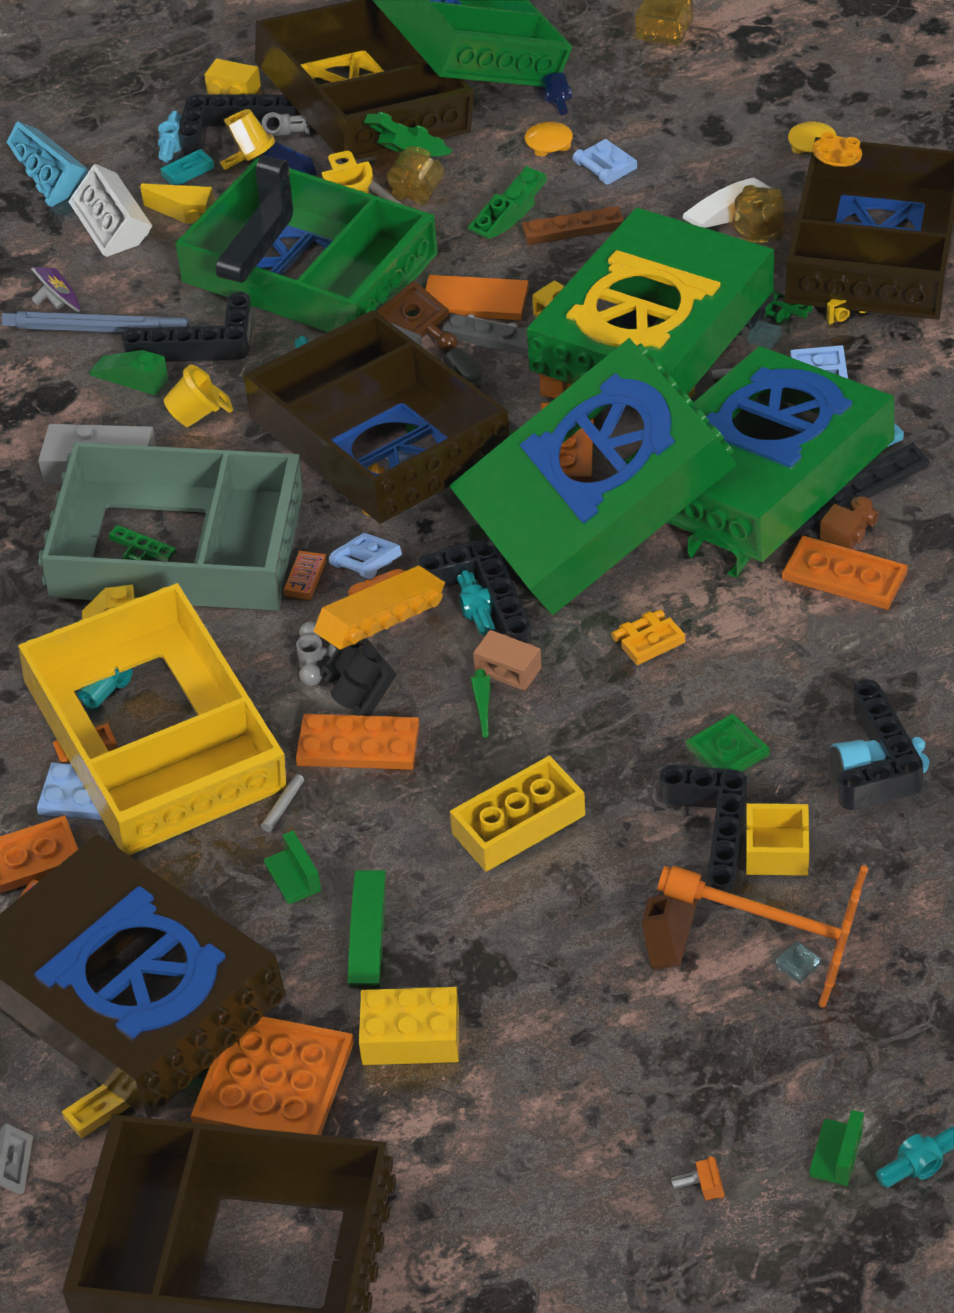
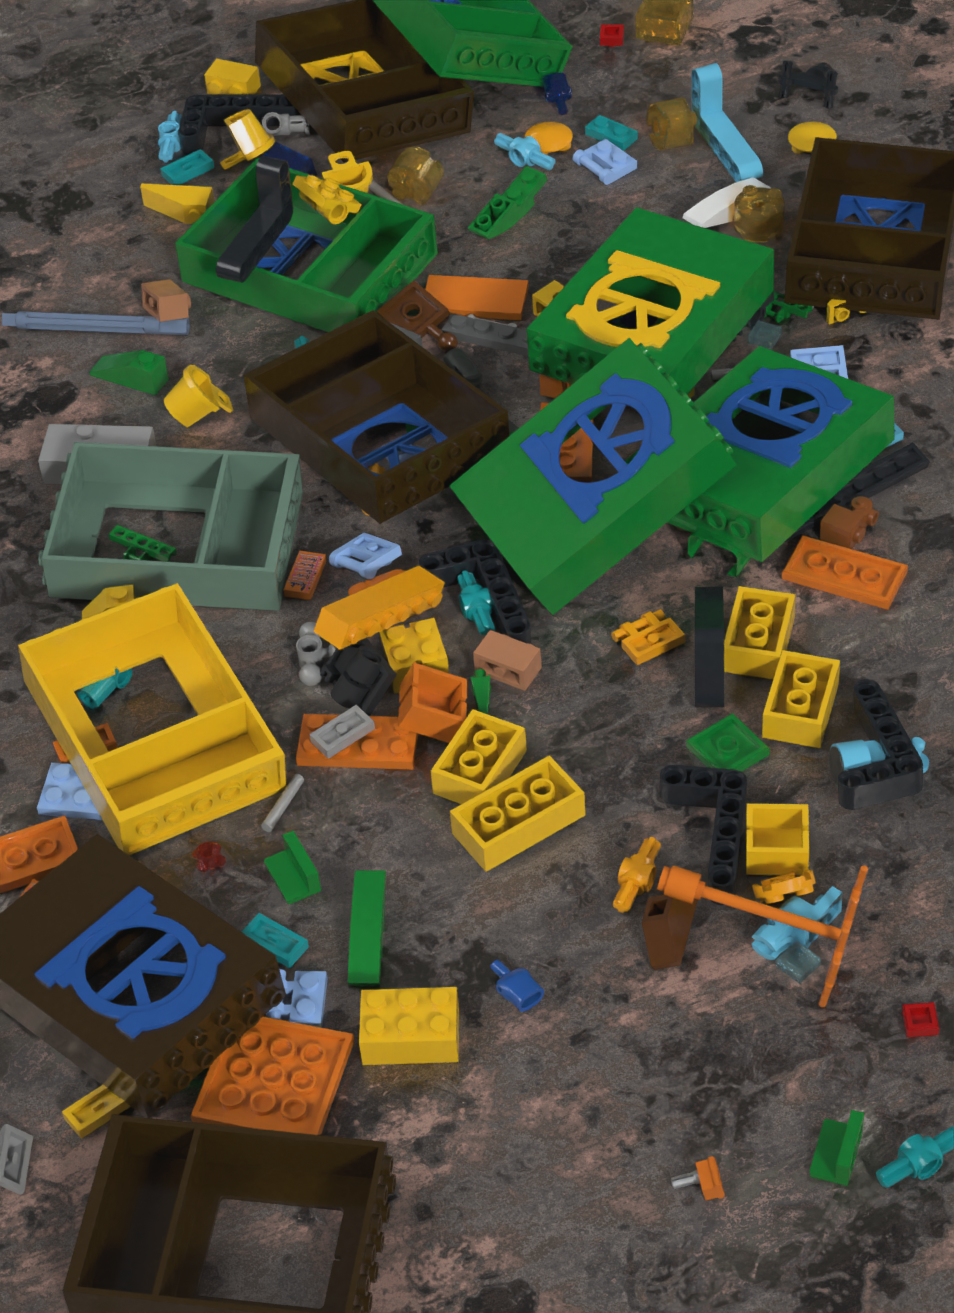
medium azure wedge [7,121,89,207] -> none
shield [31,267,80,313] -> none
white slope [68,163,152,257] -> none
black beam [121,292,253,362] -> none
green slope [364,112,452,156] -> none
dark orange plate [522,206,624,246] -> none
light orange dish [812,132,862,167] -> none
none -> nougat brick [141,279,191,322]
none -> clear red plate [192,841,226,872]
none -> teal plate [242,913,309,968]
none -> light blue plate [266,969,328,1028]
none -> yellow plate [293,175,362,224]
none -> light grey plate [309,705,375,759]
none -> yellow piece [379,618,449,694]
none -> orange piece [398,662,467,743]
none -> yellow brick [431,709,527,804]
none -> blue piece [490,960,544,1012]
none -> medium azure axle [494,133,555,170]
none -> teal plate [585,115,638,151]
none -> red plate [600,24,624,47]
none -> light orange axle [613,837,661,913]
none -> clear yellow brick [646,97,697,150]
none -> medium azure beam [691,63,763,182]
none -> black beam [694,586,724,708]
none -> yellow brick [724,586,796,679]
none -> light orange plate [752,870,816,904]
none -> medium azure plate [752,886,843,960]
none -> yellow brick [762,650,840,748]
none -> black axle [778,61,838,109]
none -> red tile [902,1002,939,1037]

